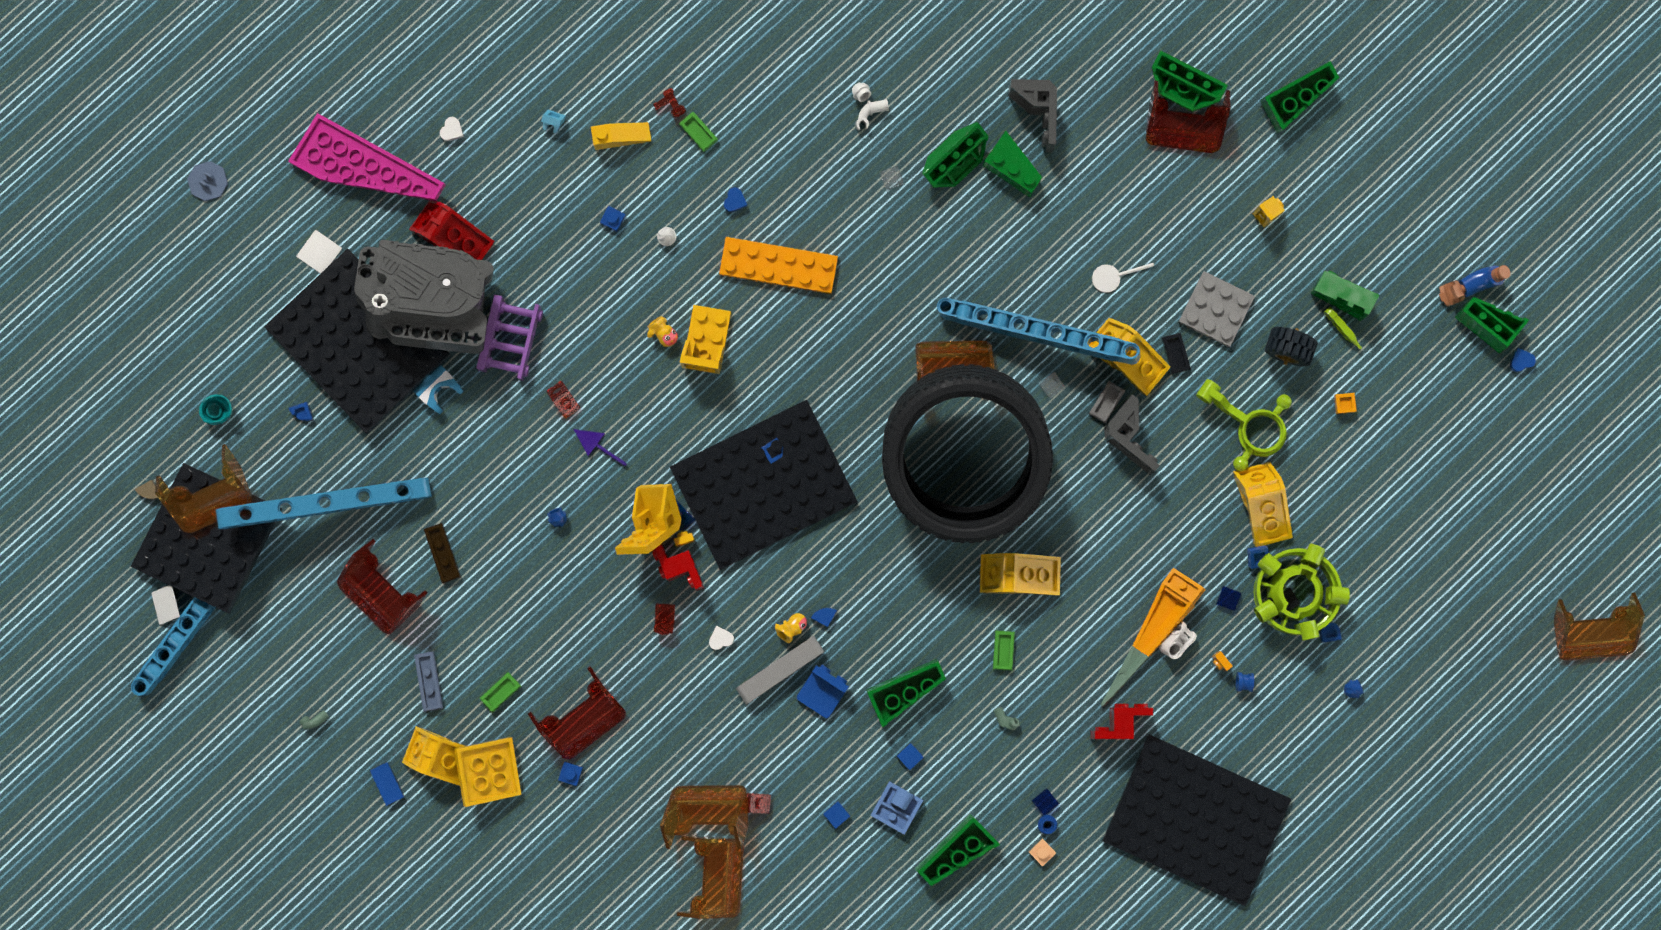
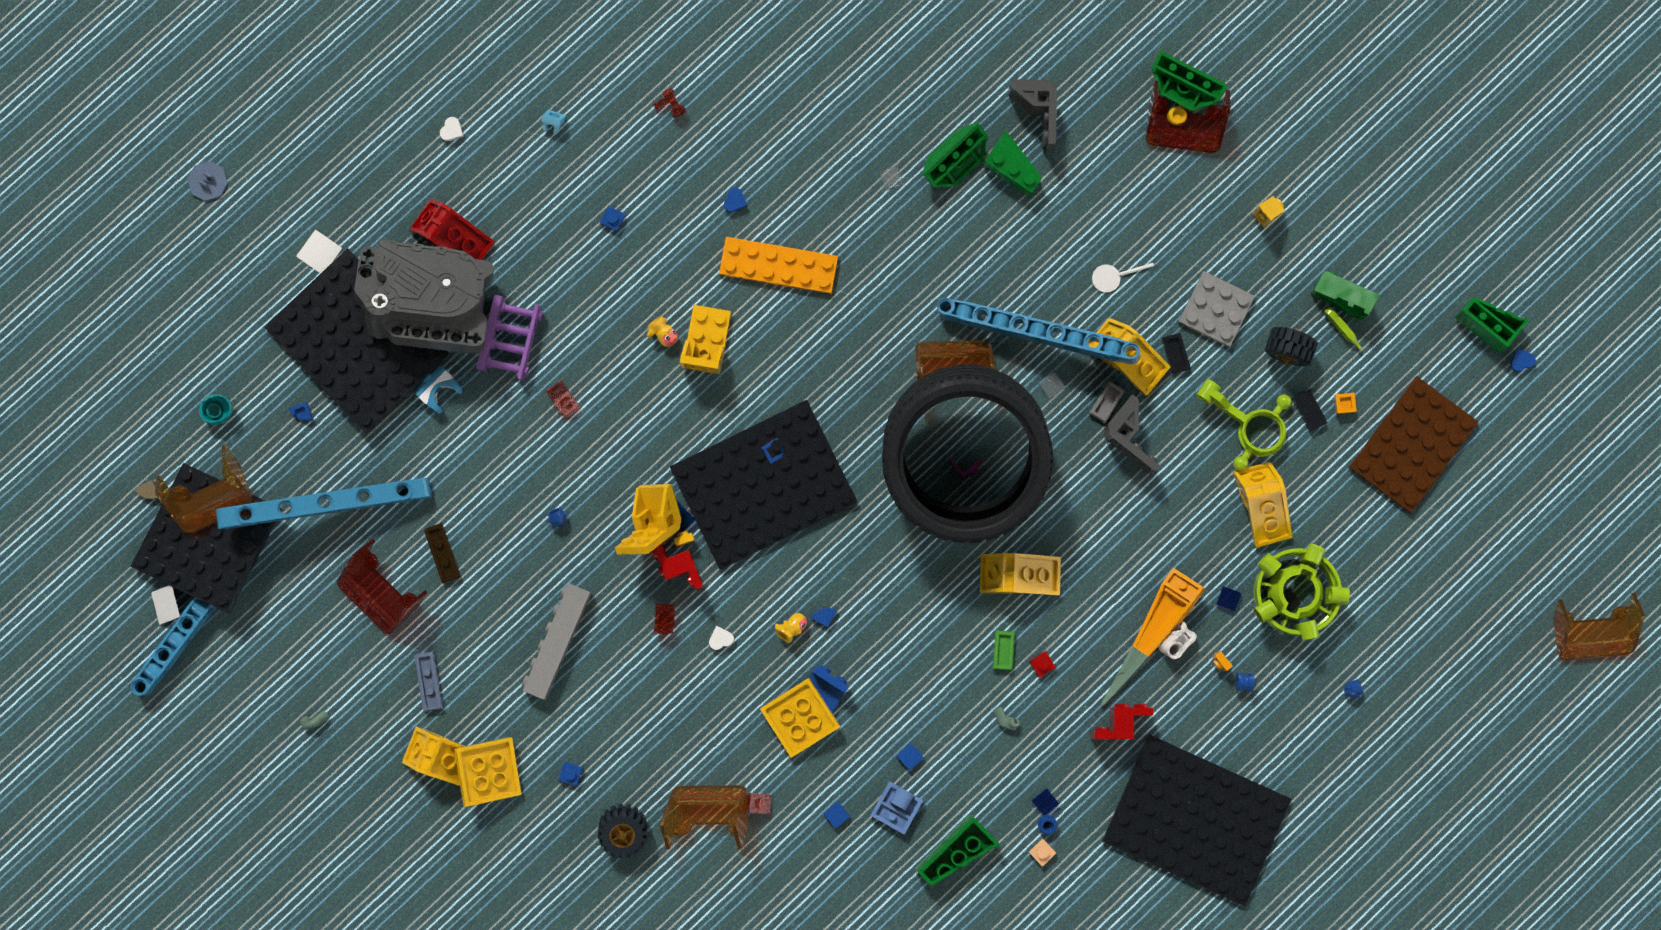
dark pink wing [288,113,446,201] -> none
blue tile [370,762,405,806] -> none
bright green tile [479,672,522,713] -> none
clear red windscreen [528,667,626,759] -> none
dark purple piece [573,429,627,466] -> none
yellow slope [591,122,652,150] -> none
white plate [657,227,676,246] -> none
clear orange windscreen [677,836,744,919] -> none
bright green tile [679,112,718,152] -> none
light grey beam [736,636,825,705] -> none
white plate [852,82,871,102] -> none
white piece [855,99,889,131] -> none
green wedge [866,659,946,728] -> none
blue plate [1247,545,1269,569] -> none
green wedge [1260,61,1340,133] -> none
blue tile [1320,622,1342,643] -> none
piece [1439,265,1510,307] -> none
none -> light grey brick [522,583,592,700]
none -> black wheel [598,804,647,858]
none -> yellow plate [760,678,840,758]
none -> magenta bracket [948,458,983,479]
none -> red plate [1029,651,1056,678]
none -> yellow tile [1167,106,1187,126]
none -> black tile [1292,389,1328,432]
none -> reddish brown plate [1348,376,1478,513]

